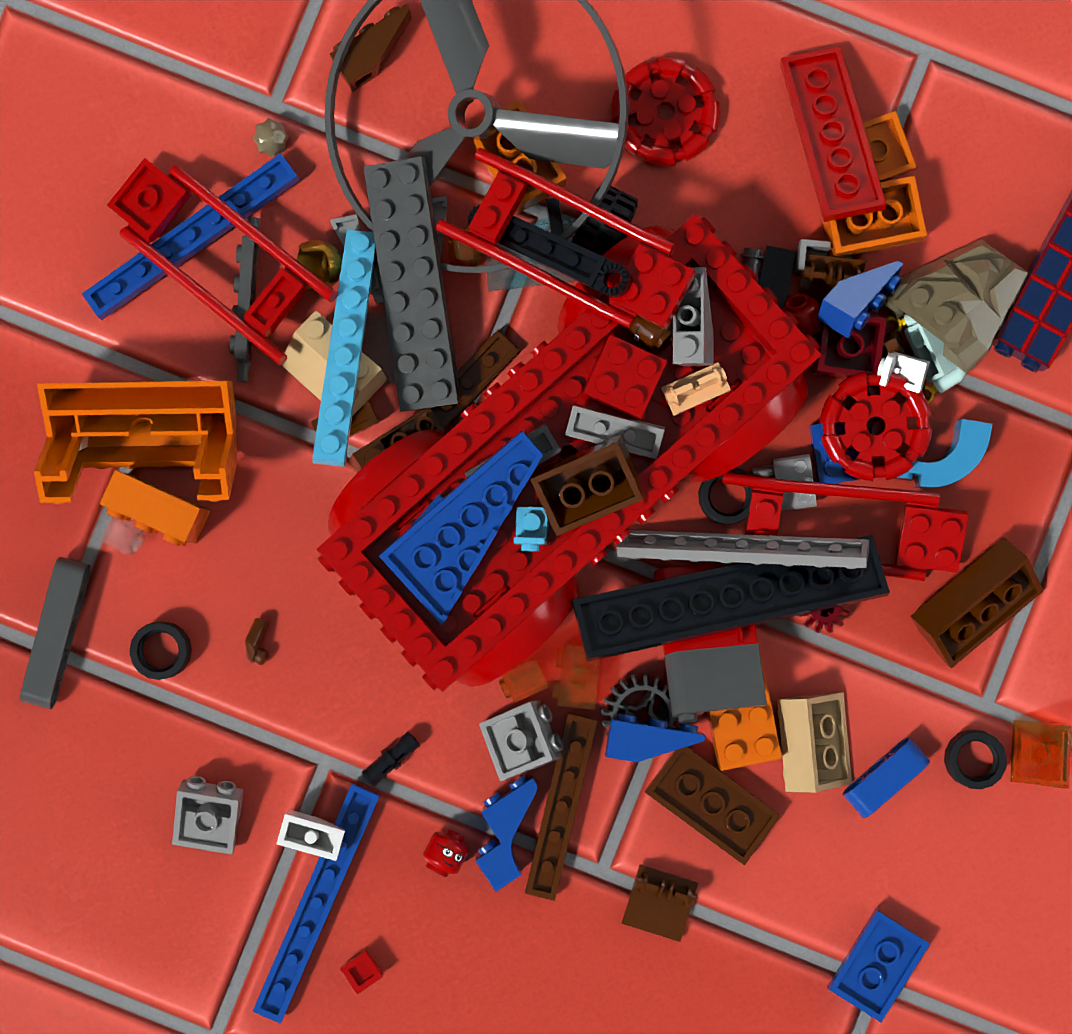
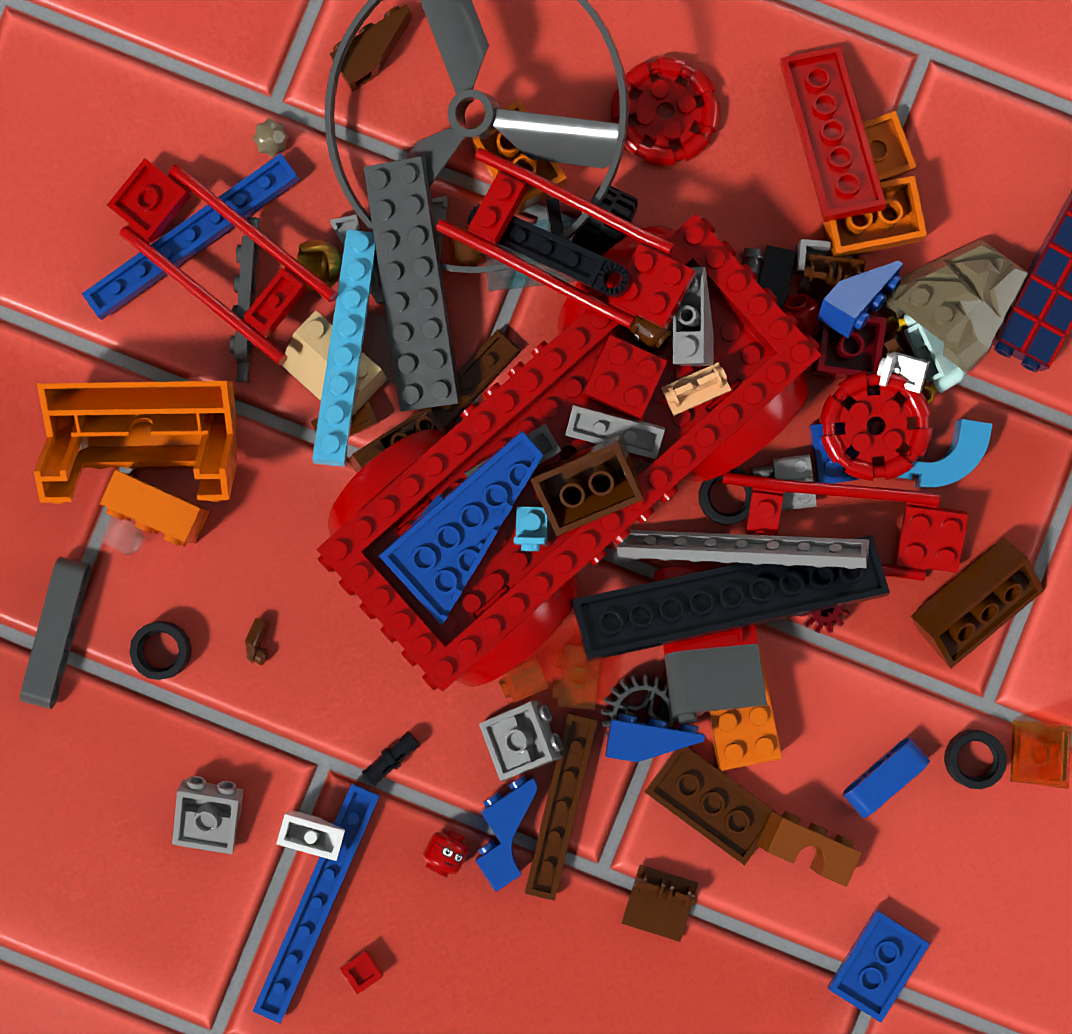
tan slope [777,692,852,793] -> none
none -> dark orange arch [757,811,862,887]

